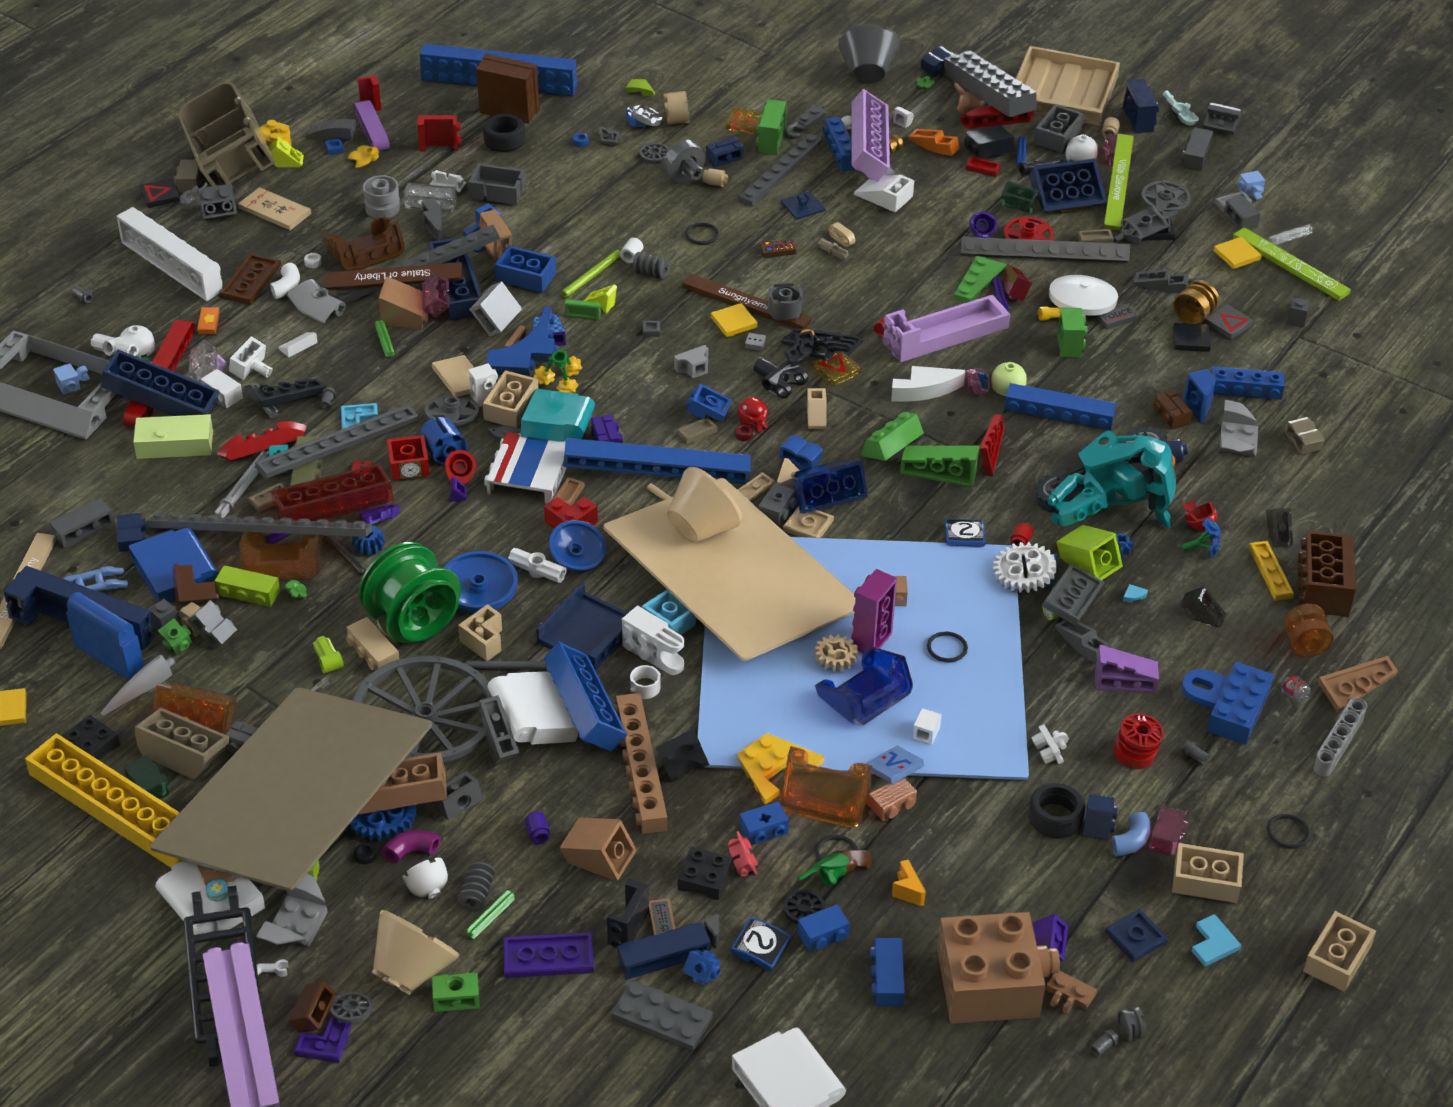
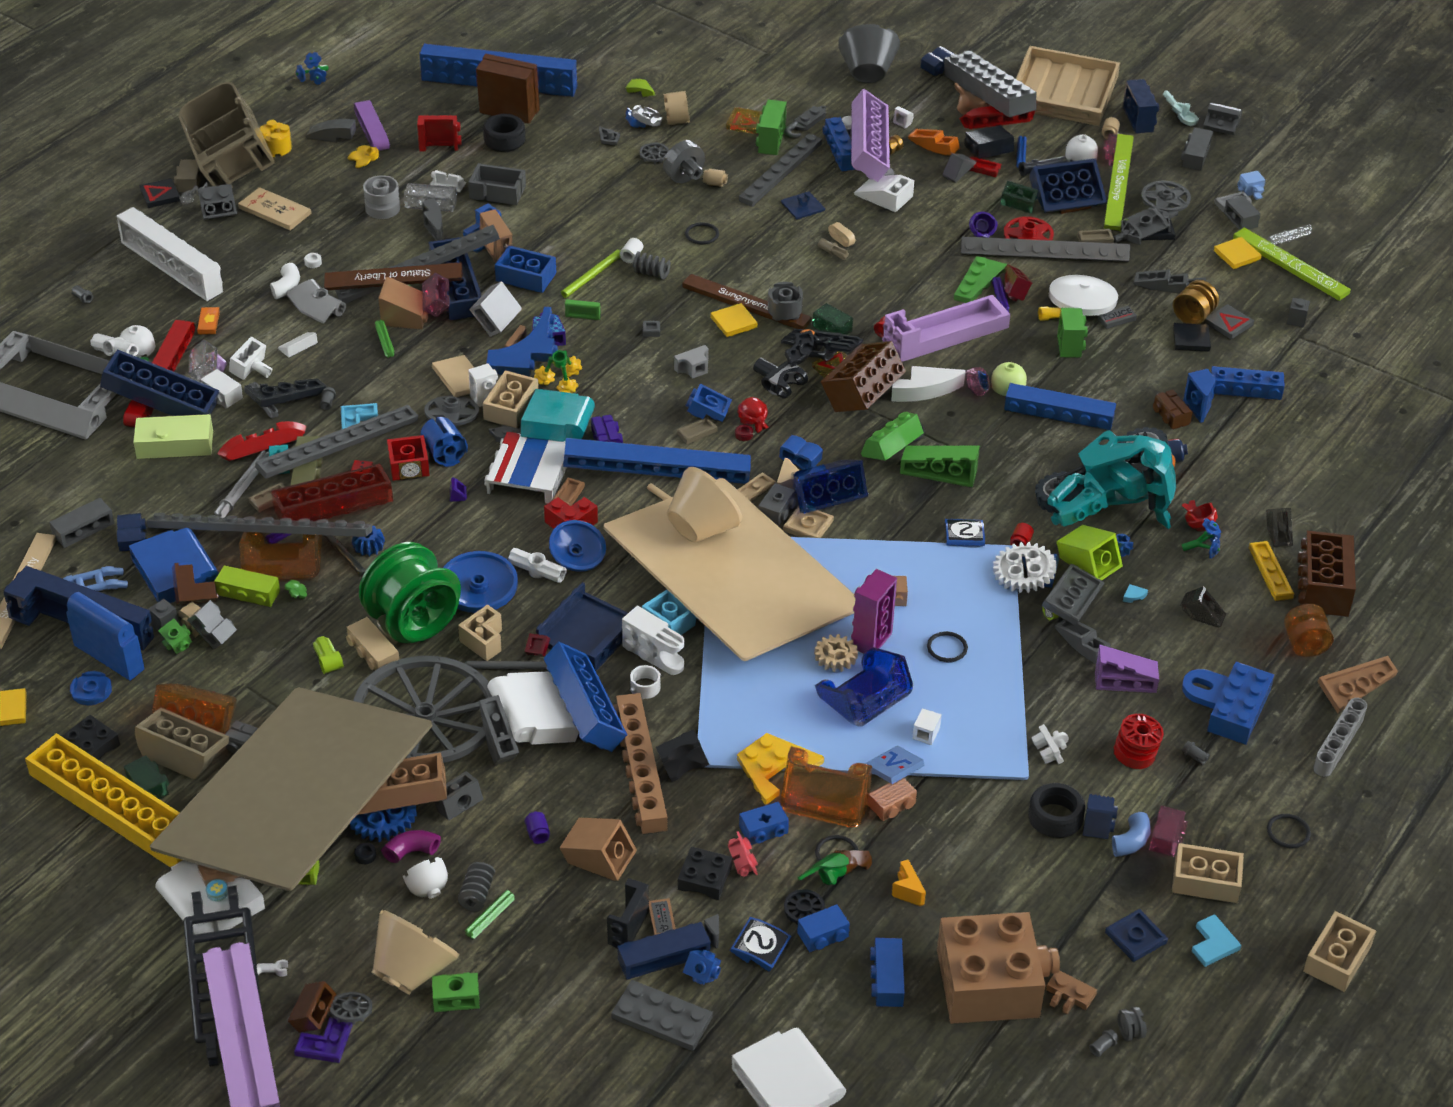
light blue brick [53,363,90,395] -> none
light grey piece [101,654,175,716] -> none
reddish brown tile [219,253,281,305] -> none
light grey piece [256,874,328,947] -> none
neon yellow slope [268,137,304,167] -> none
reddish brown windscreen [323,216,405,271] -> none
blue tile [325,139,344,155] -> none
red panel [357,75,382,111] -> none
dark purple wing [359,503,401,524] -> none
red piece [445,450,476,484] -> none
dark purple tile [503,932,594,978] -> none
blue tile [573,133,589,147] -> none
neon yellow slope [584,284,617,314] -> none
dark blue brick [706,137,743,167] -> none
light grey tile [745,333,766,351] -> none
reddish brown tile [760,239,796,258] -> none
tan slope [807,388,826,429] -> none
bright green plant [916,76,935,89] -> none
red wing [979,415,1005,476] -> none
dark purple panel [1033,913,1068,962] -> none
dark grey brick [1034,104,1084,153] -> none
light grey piece [1219,400,1258,456] -> none
clear head [1280,676,1311,706] -> none
dark tan brick [1285,417,1325,455] -> none
none -> blue tile [70,671,112,706]
none -> blue plant [296,52,329,85]
none -> dark red plate [524,633,550,657]
none -> clear green brick [812,303,853,335]
none -> reddish brown brick [821,341,906,412]
none -> dark grey slope [943,153,976,183]

